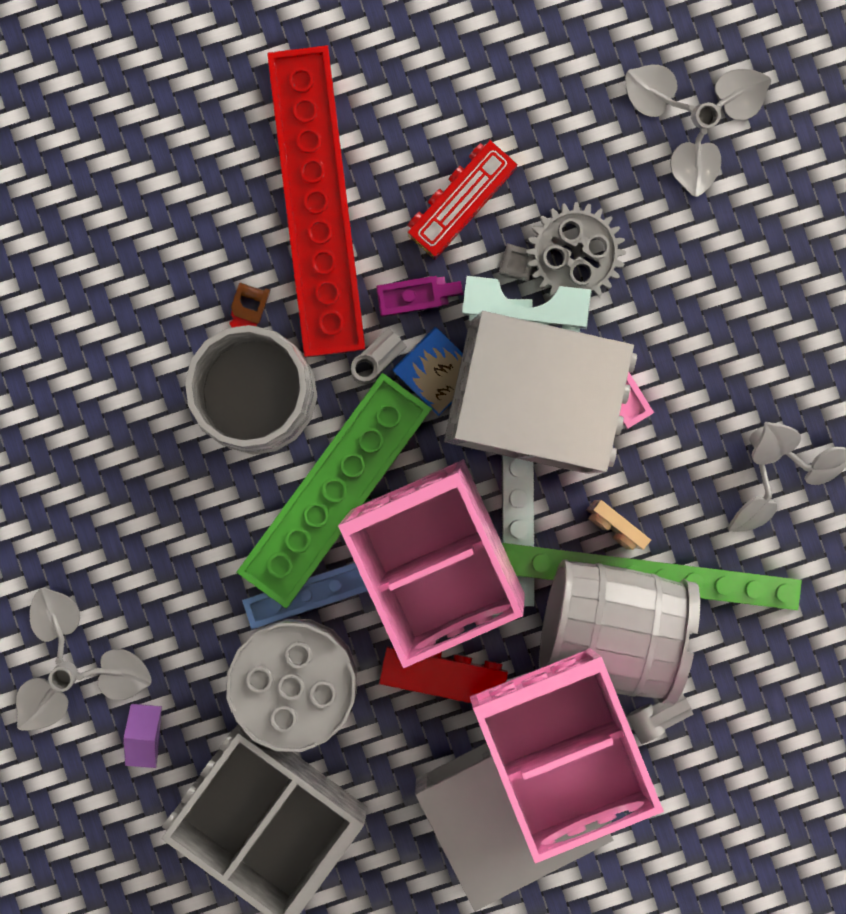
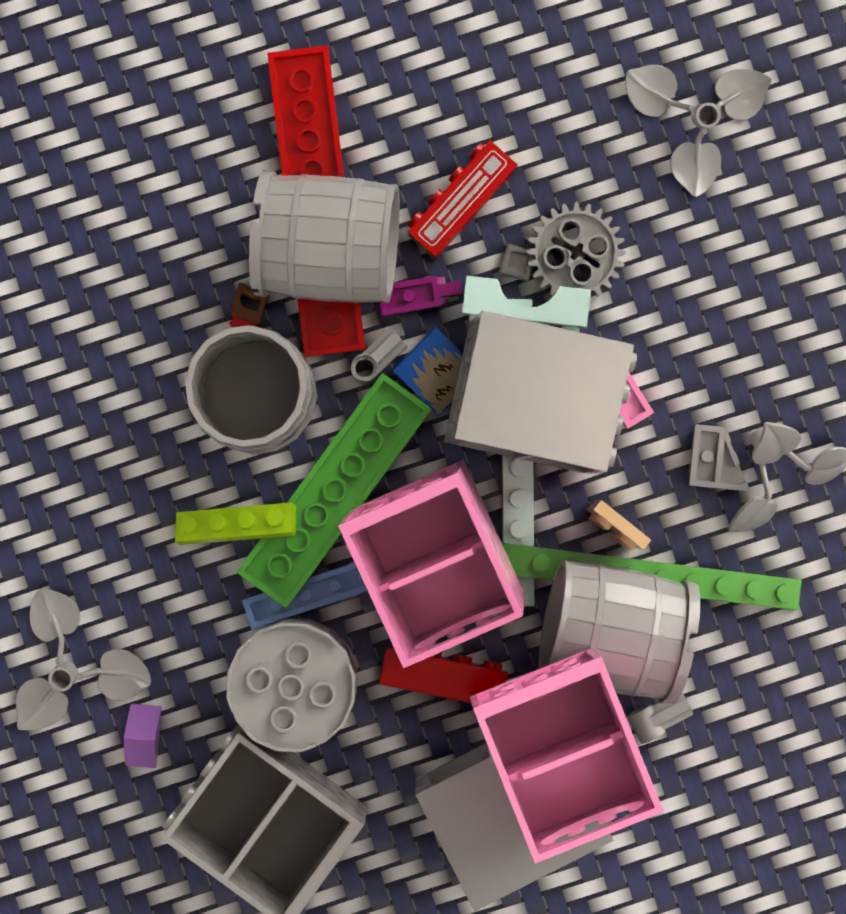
none -> lime plate [175,502,296,545]
none -> light grey piece [249,170,400,303]
none -> light grey wing [688,424,749,492]

